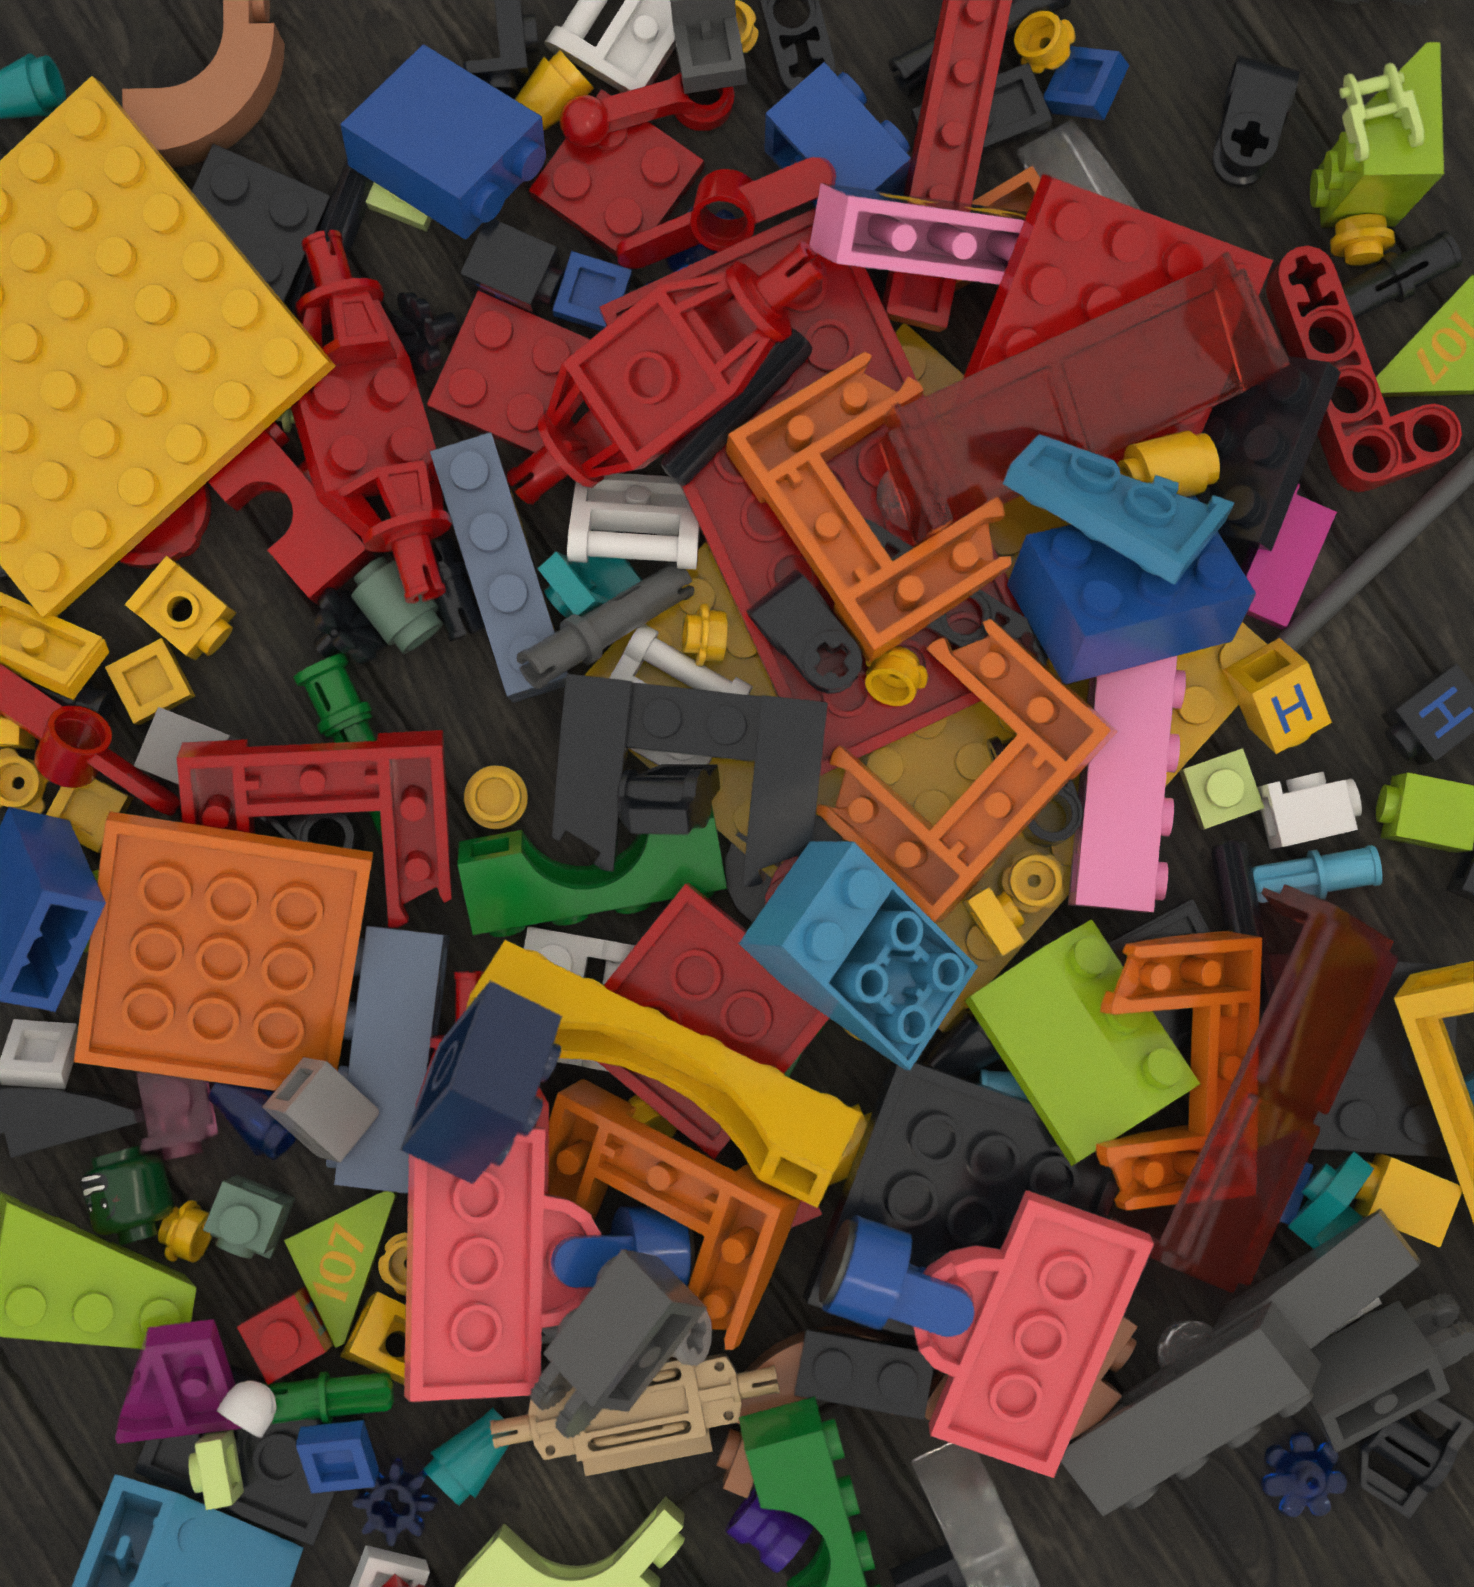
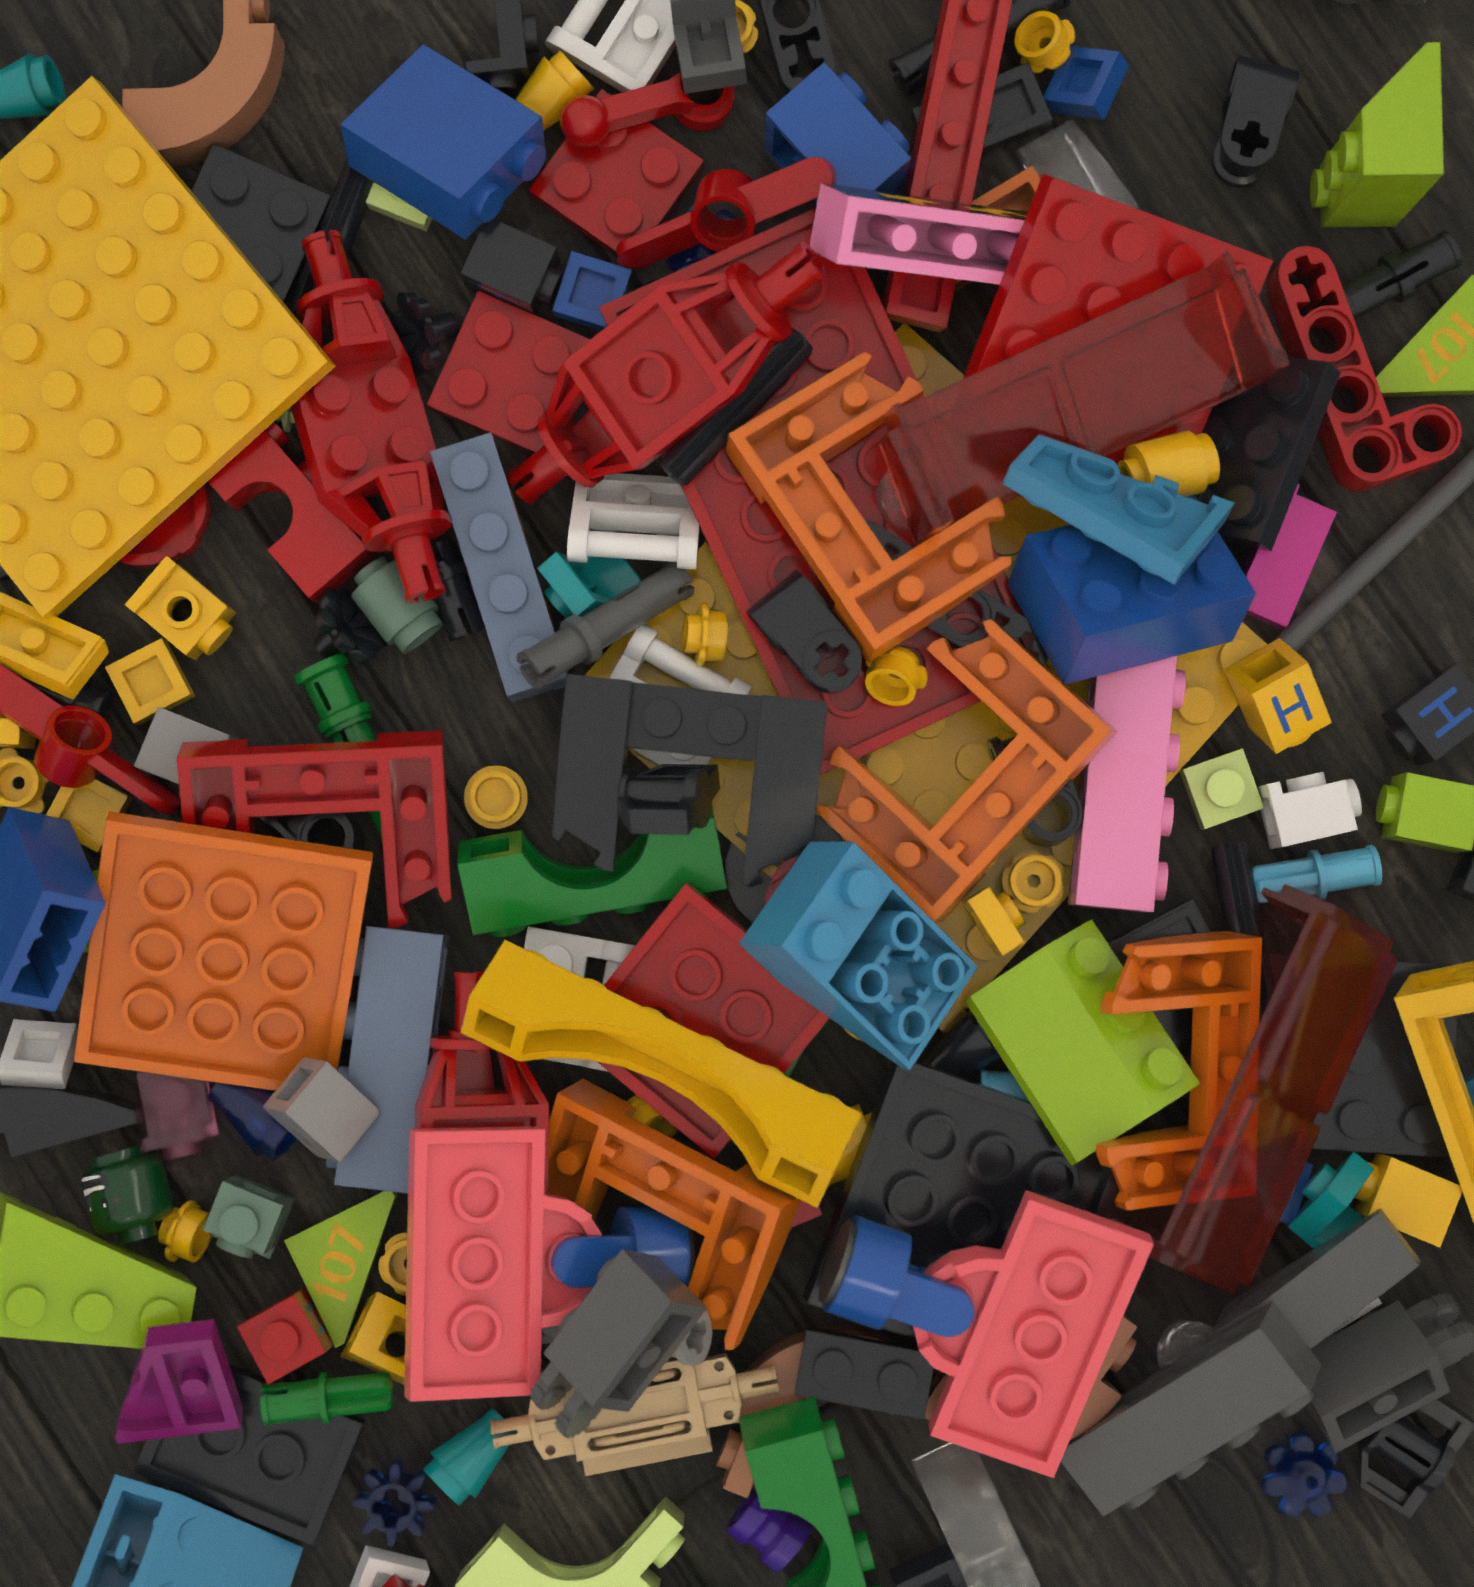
yellowish green plate [189,1430,244,1510] -> none
white hinge [217,1381,277,1438] -> none
blue plate [296,1420,379,1493] -> none
dark blue brick [400,981,562,1184] -> none
yellow plate [1330,214,1395,265] -> none
yellowish green piece [1339,63,1424,162] -> none

